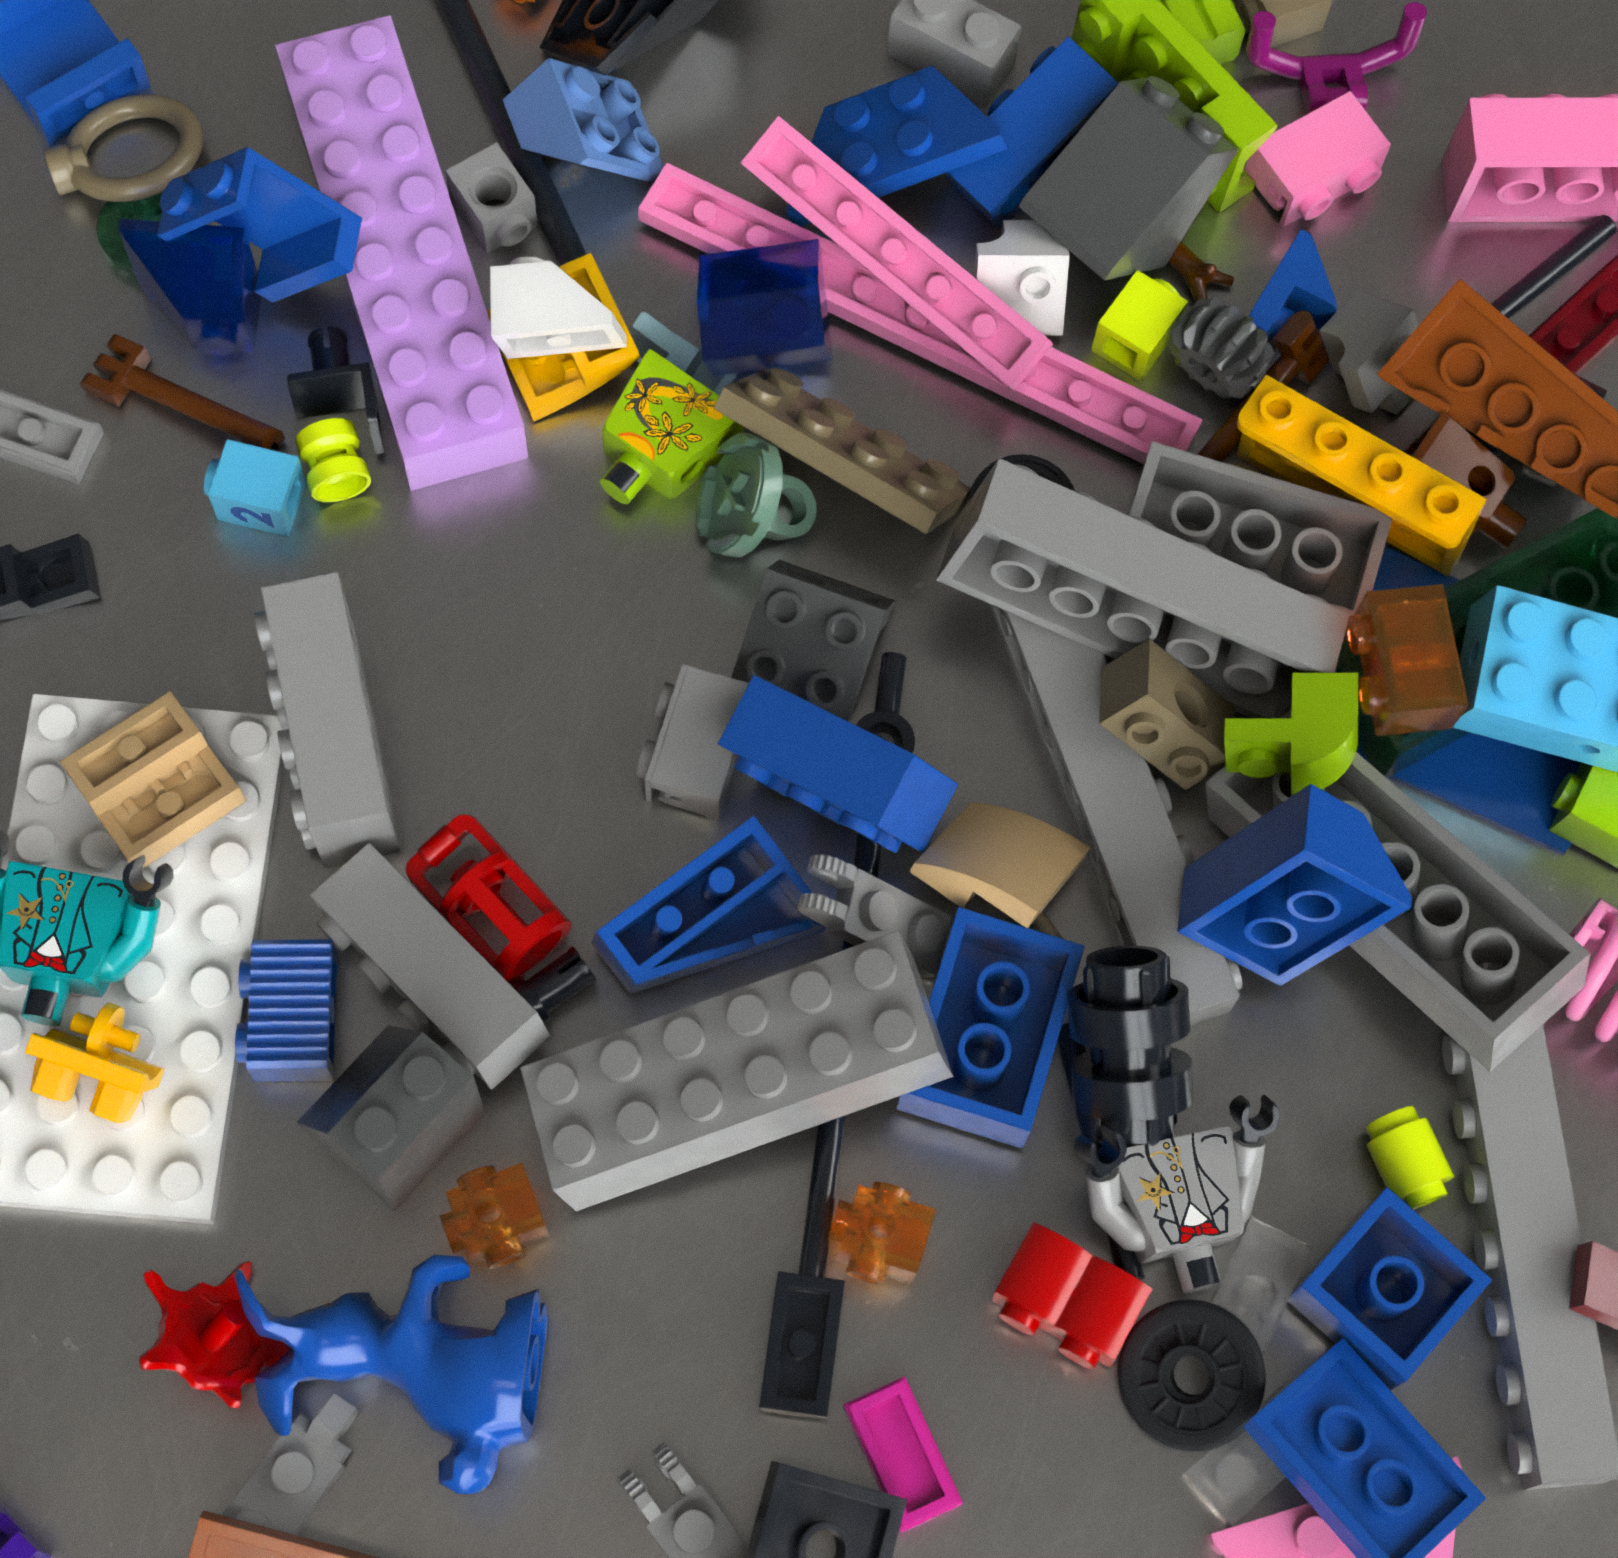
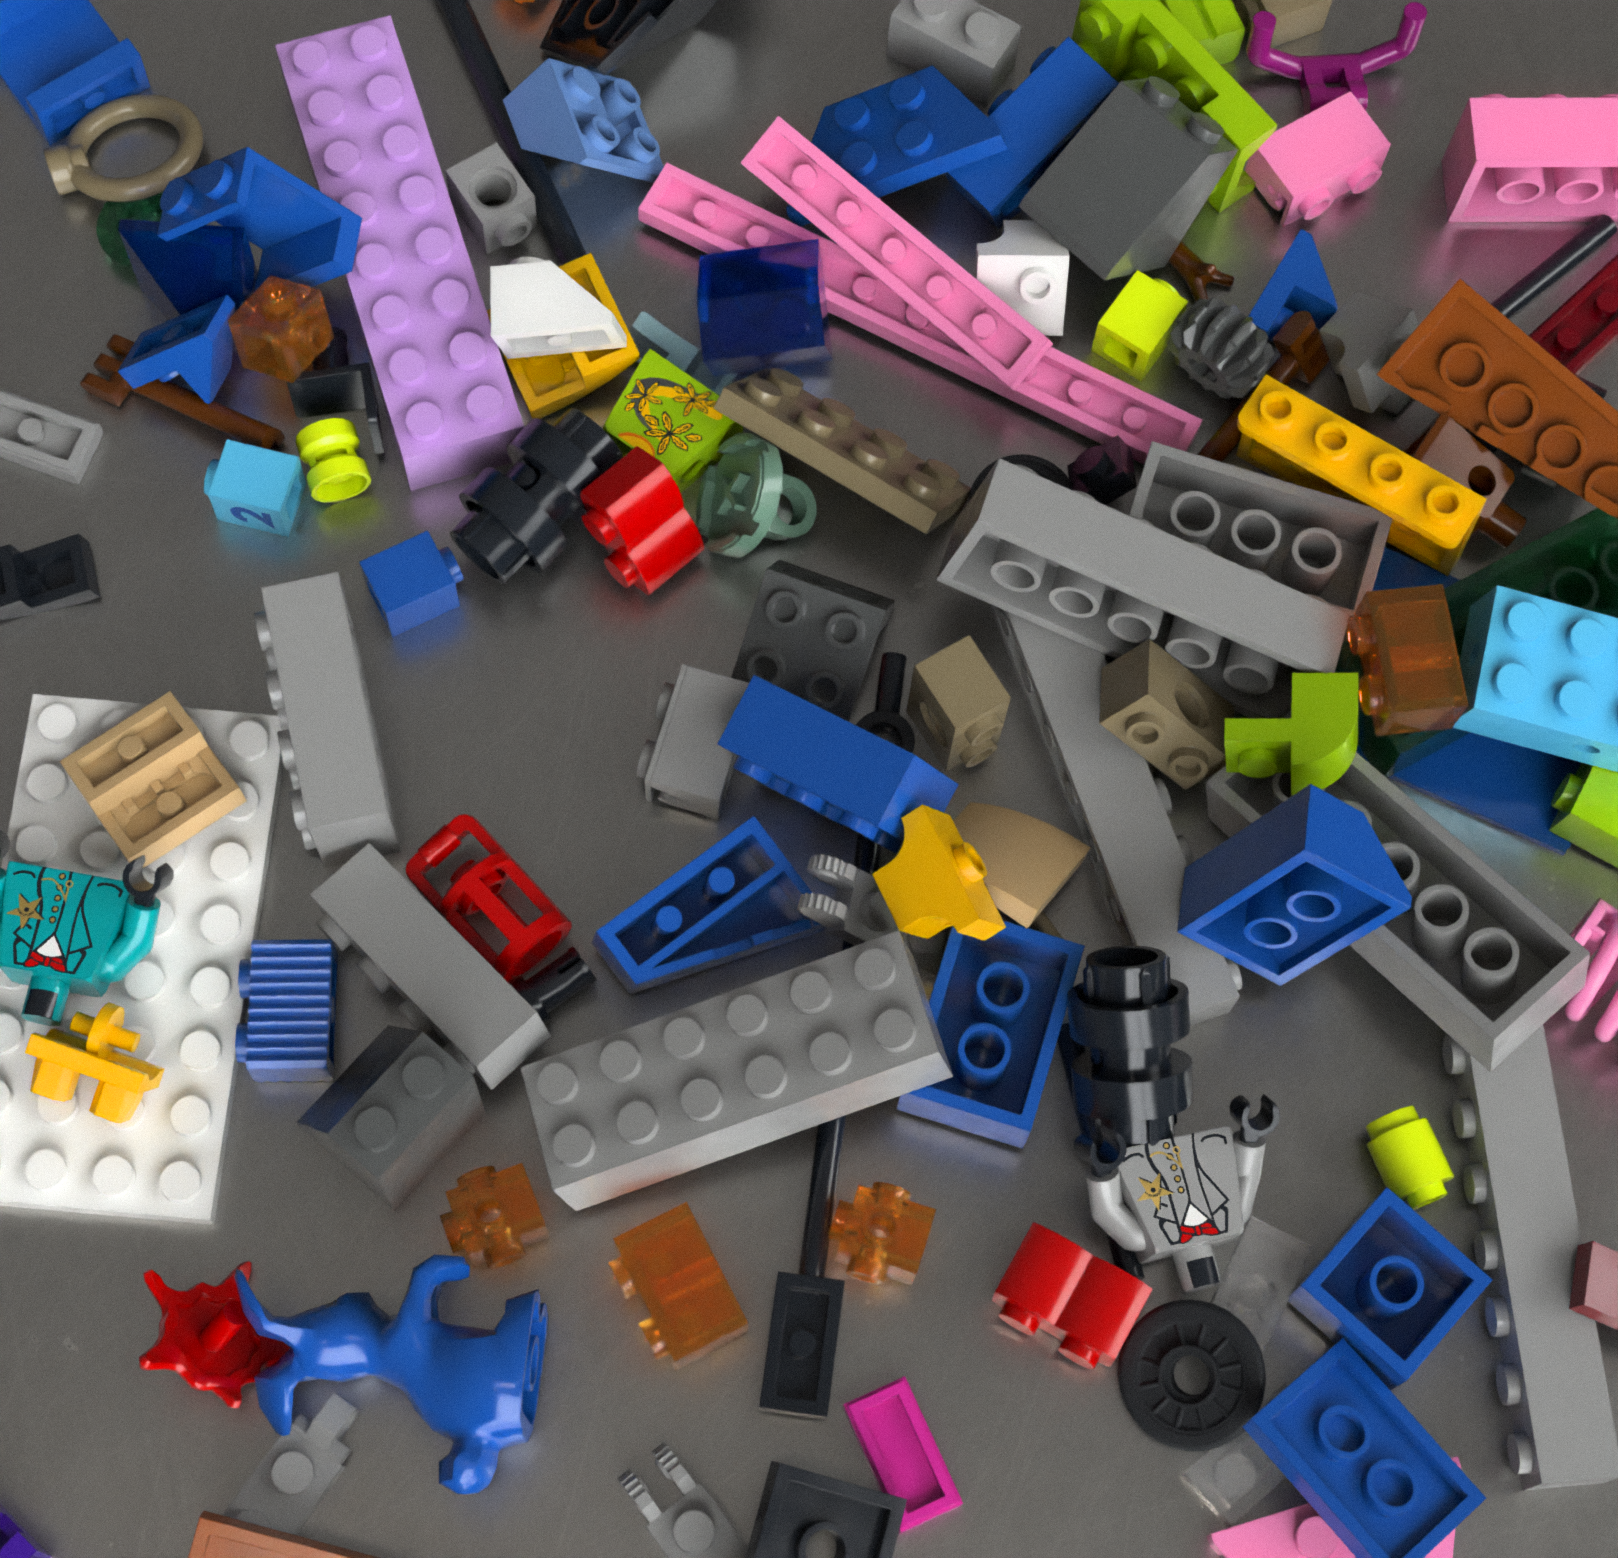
none -> blue slope [118,295,235,404]
none -> clear orange brick [228,275,334,383]
none -> blue brick [359,530,464,638]
none -> black piece [450,408,623,584]
none -> red brick [580,446,704,596]
none -> clear orange brick [608,1201,749,1371]
none -> yellow brick [872,804,1006,941]
none -> dark tan brick [906,635,1011,771]
none -> black plate [1067,435,1137,505]

